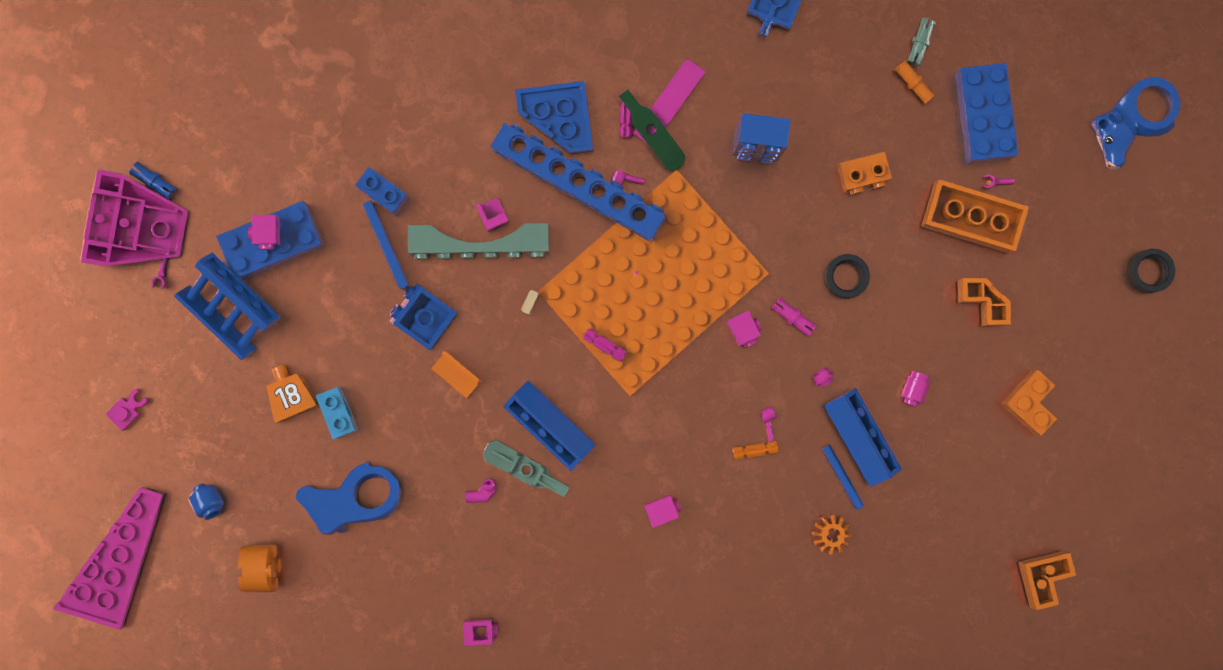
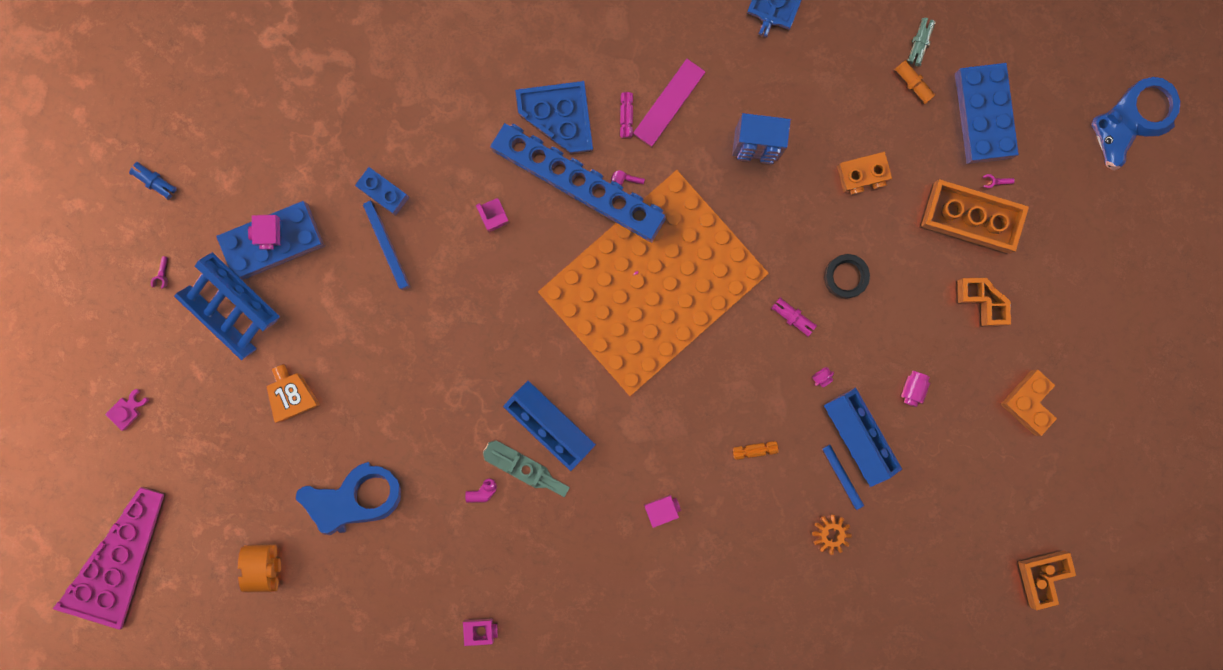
dark pink wedge [80,169,188,266] -> none
blue head [188,483,224,520] -> none
dark azure brick [316,387,358,439] -> none
blue plate [389,284,457,350] -> none
sand green arch [408,223,549,259] -> none
orange panel [431,350,482,399] -> none
tan tile [521,290,540,315] -> none
dark pink axle [583,329,626,361] -> none
dark green piece [619,89,685,171] -> none
dark pink brick [726,310,762,348] -> none
dark pink hand [761,407,777,441] -> none
black tyre [1127,248,1176,293] -> none

